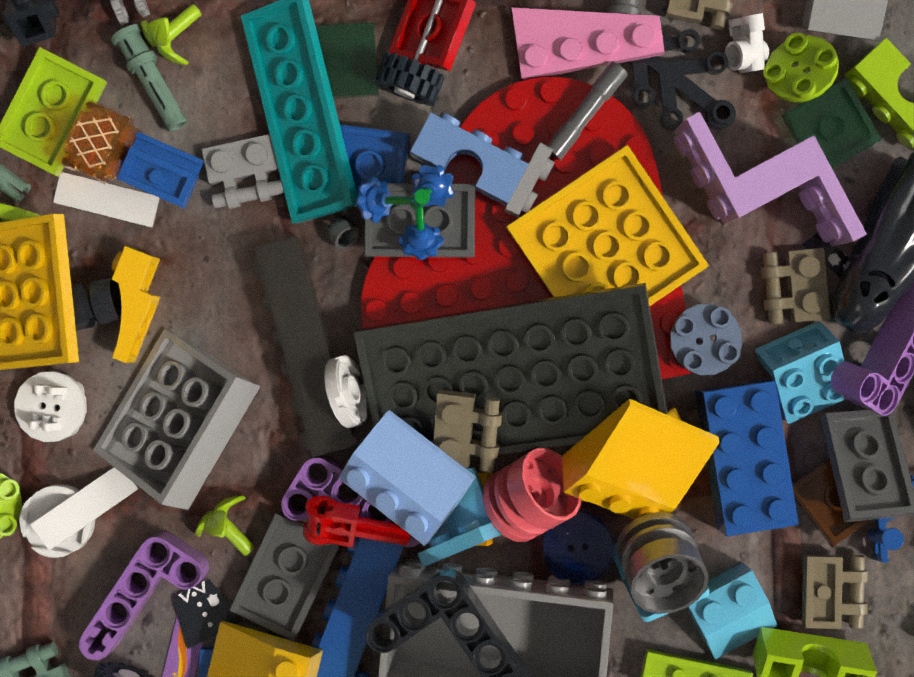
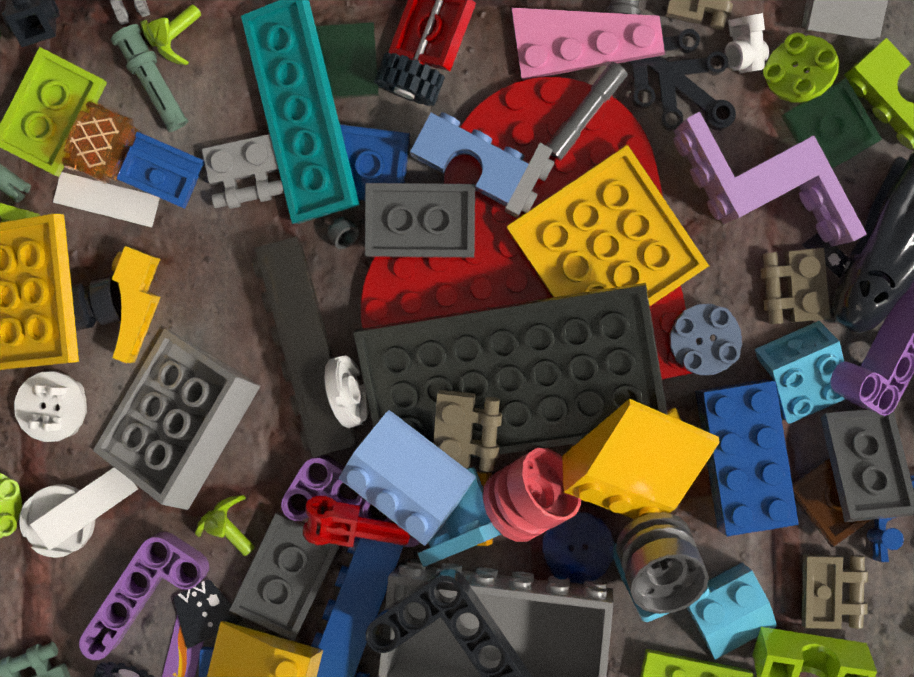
blue plant [355,165,454,260] -> none

